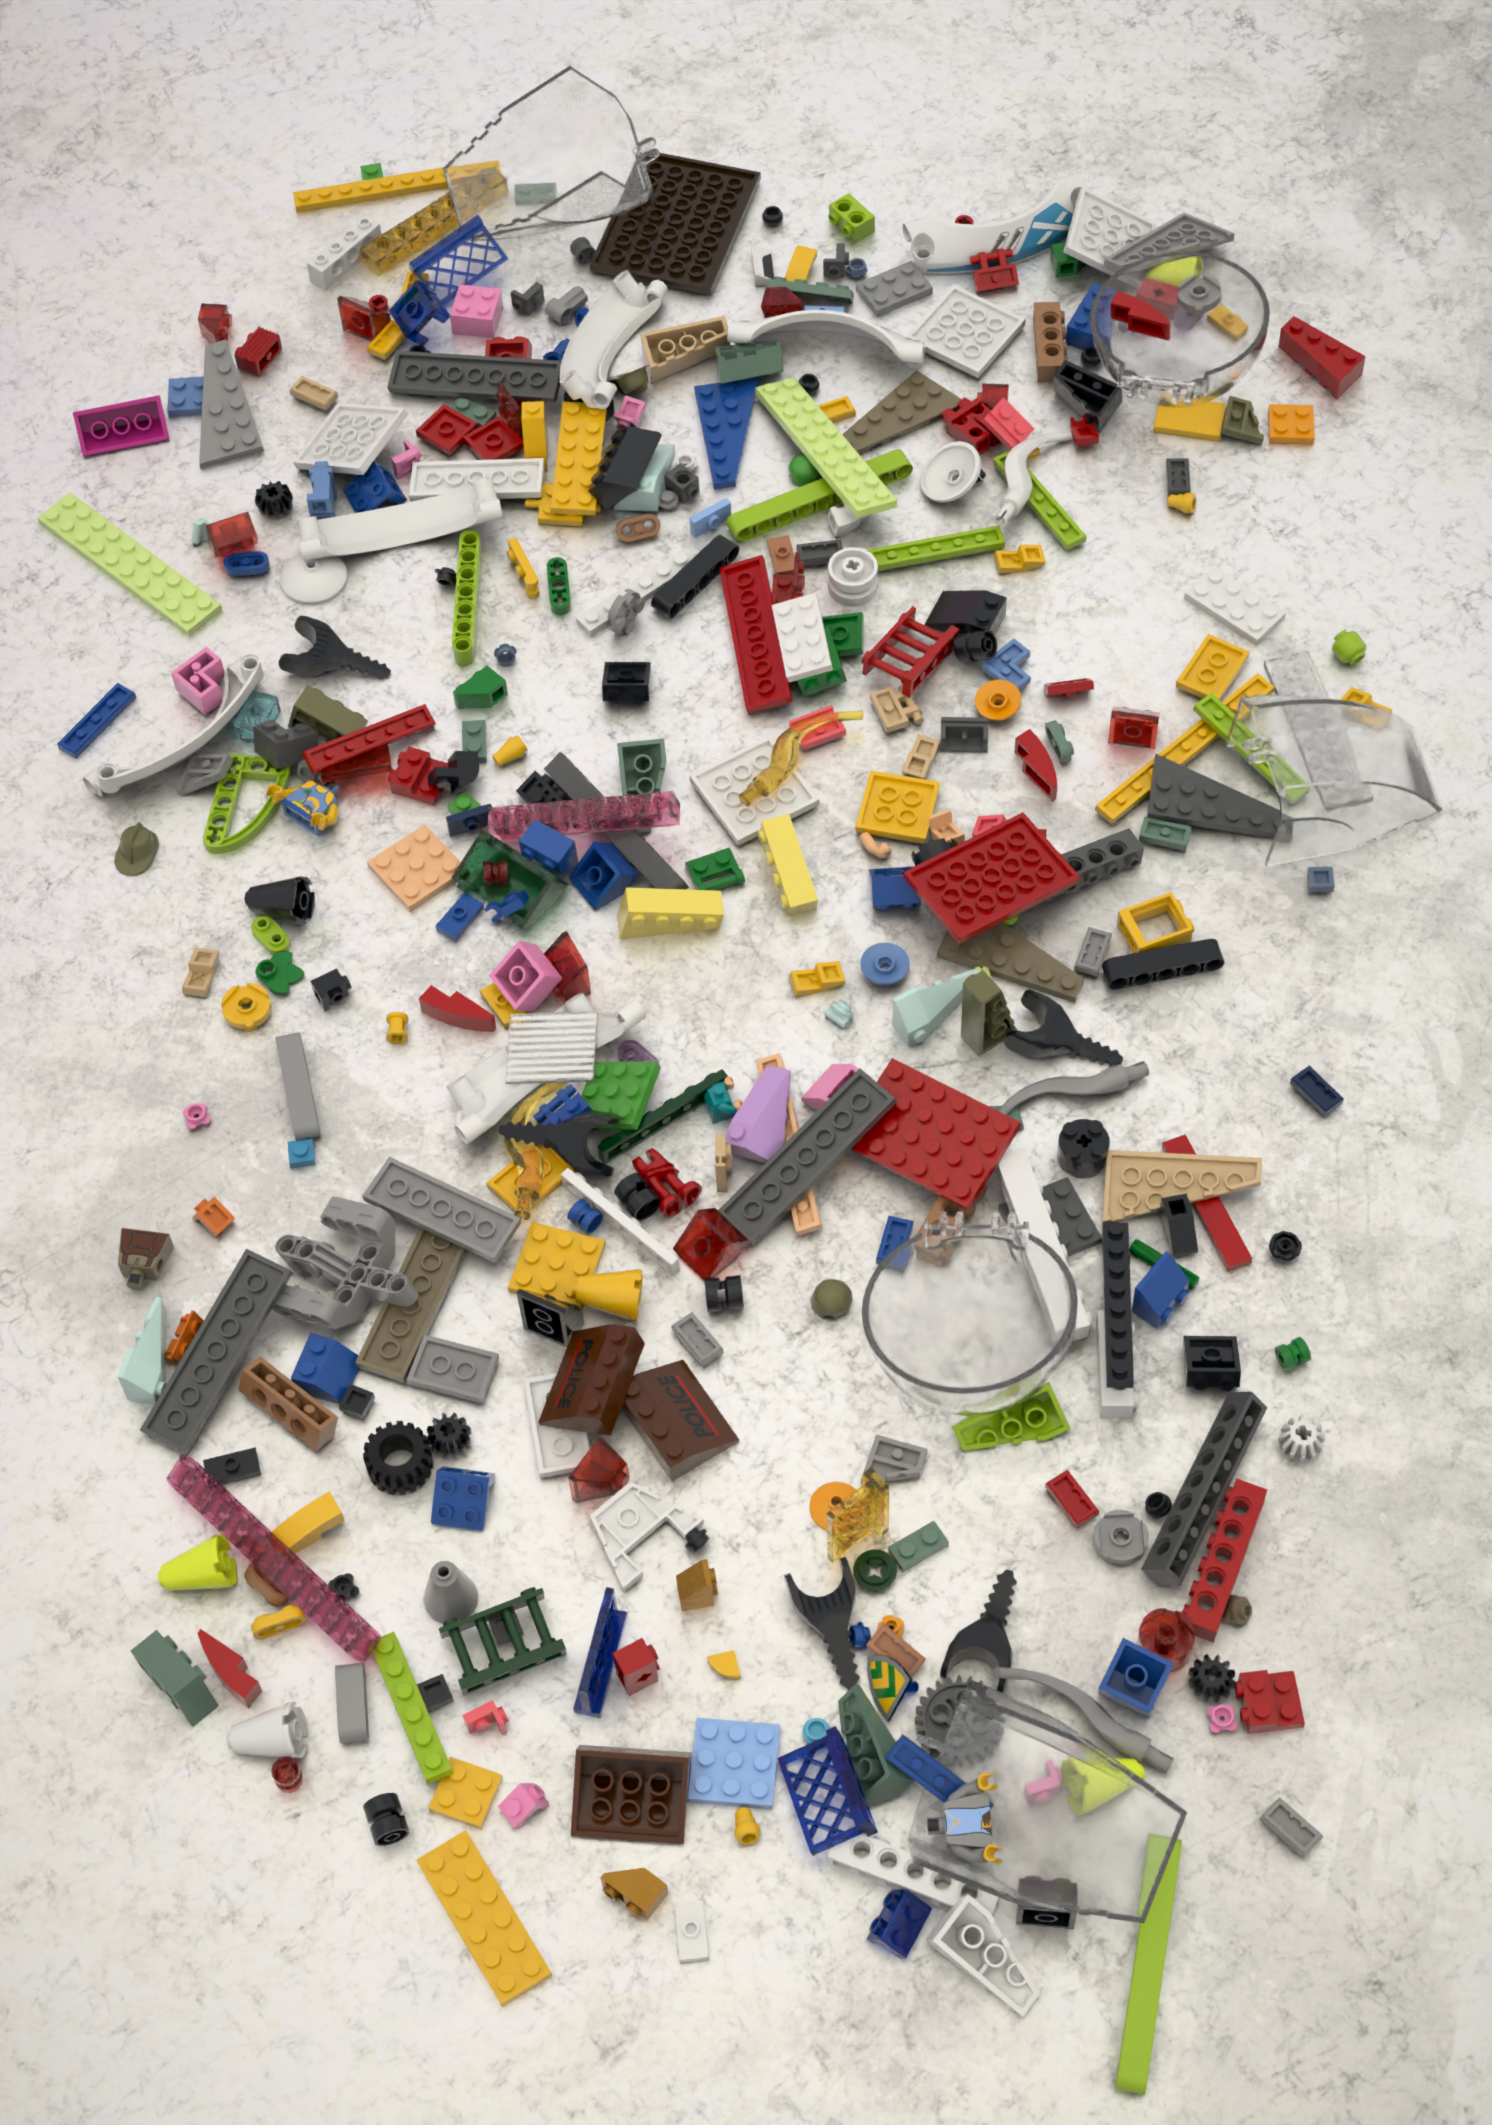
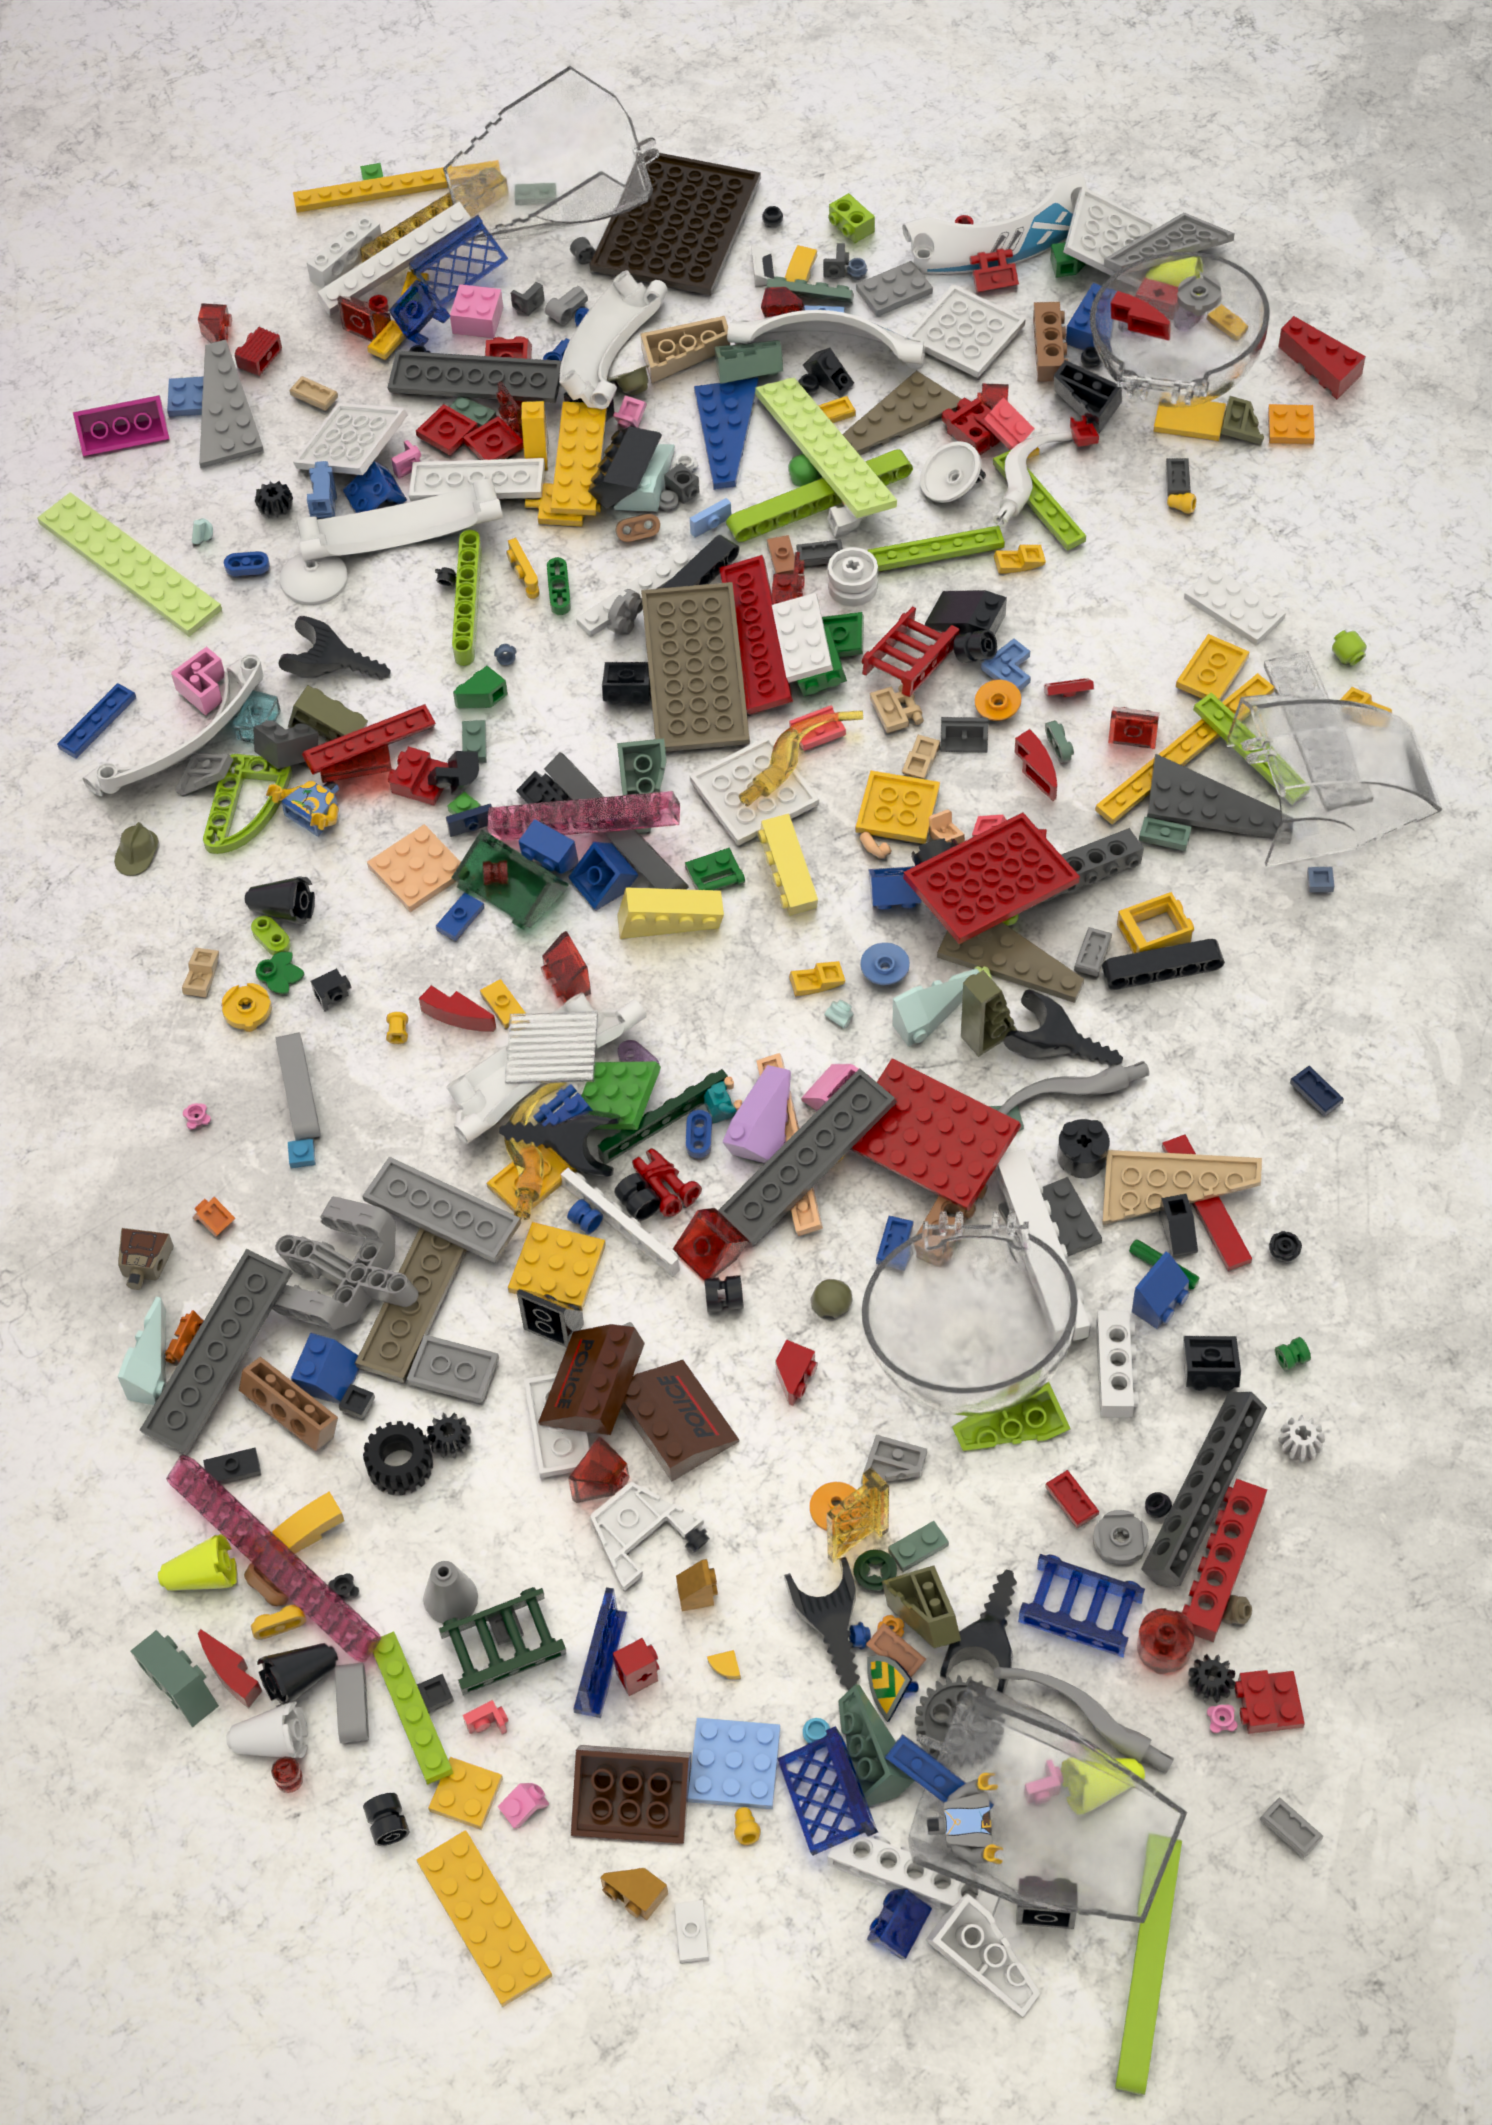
clear red slope [205,512,258,557] -> none
light grey plate [297,759,320,782] -> none
blue bracket [431,1466,495,1530] -> none
blue plate [484,890,530,922] -> none
bright pink brick [489,941,562,1013] -> none
yellow cone [492,735,528,767] -> none
yellow cone [571,1269,643,1322] -> none
light grey plate [671,1312,724,1367] -> none
tan plate [715,1134,732,1192] -> none
blue slope [1098,1638,1174,1719] -> none
black plate [1102,1222,1134,1388] -> none
none -> black cone [257,1643,338,1707]
none -> white brick [318,201,471,316]
none -> dark tan plate [641,582,750,752]
none -> blue plate [686,1110,712,1158]
none -> red slope [775,1339,818,1406]
none -> black slope [803,348,854,396]
none -> olive wedge [882,1565,961,1649]
none -> clear blue fence [1018,1554,1145,1658]

